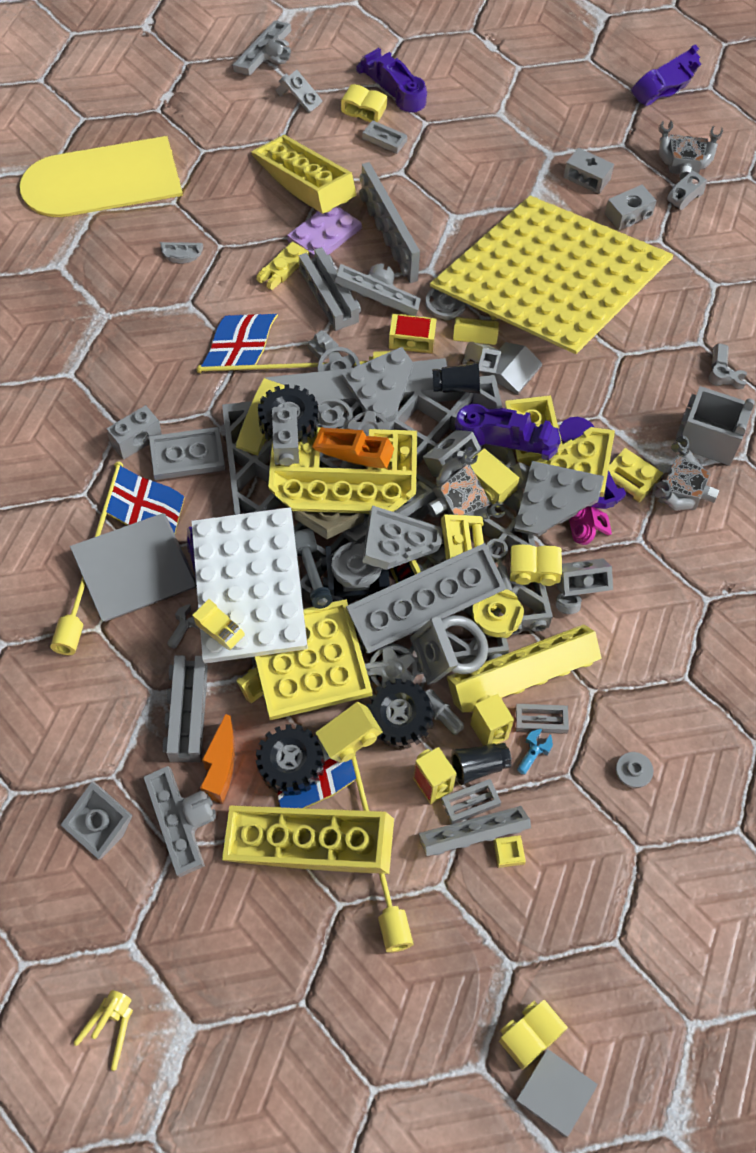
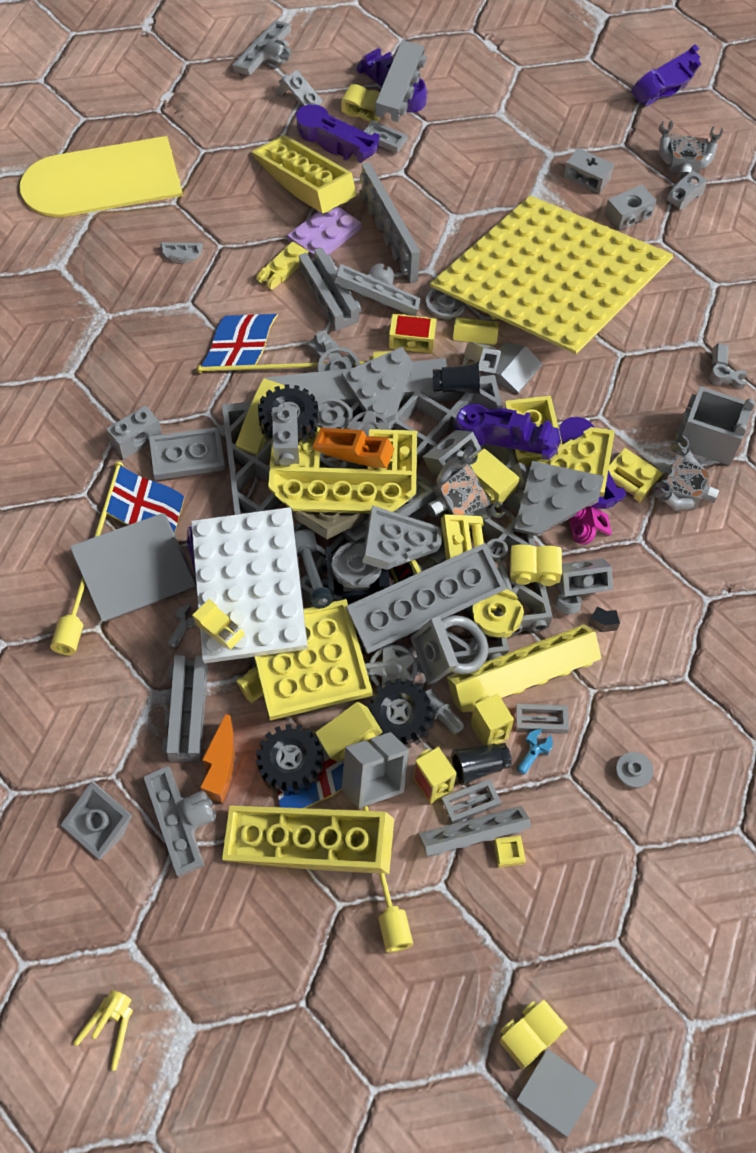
none -> dark purple piece [296,104,380,163]
none -> light grey piece [341,732,409,809]
none -> light grey brick [376,40,427,123]
none -> black piece [588,606,620,632]

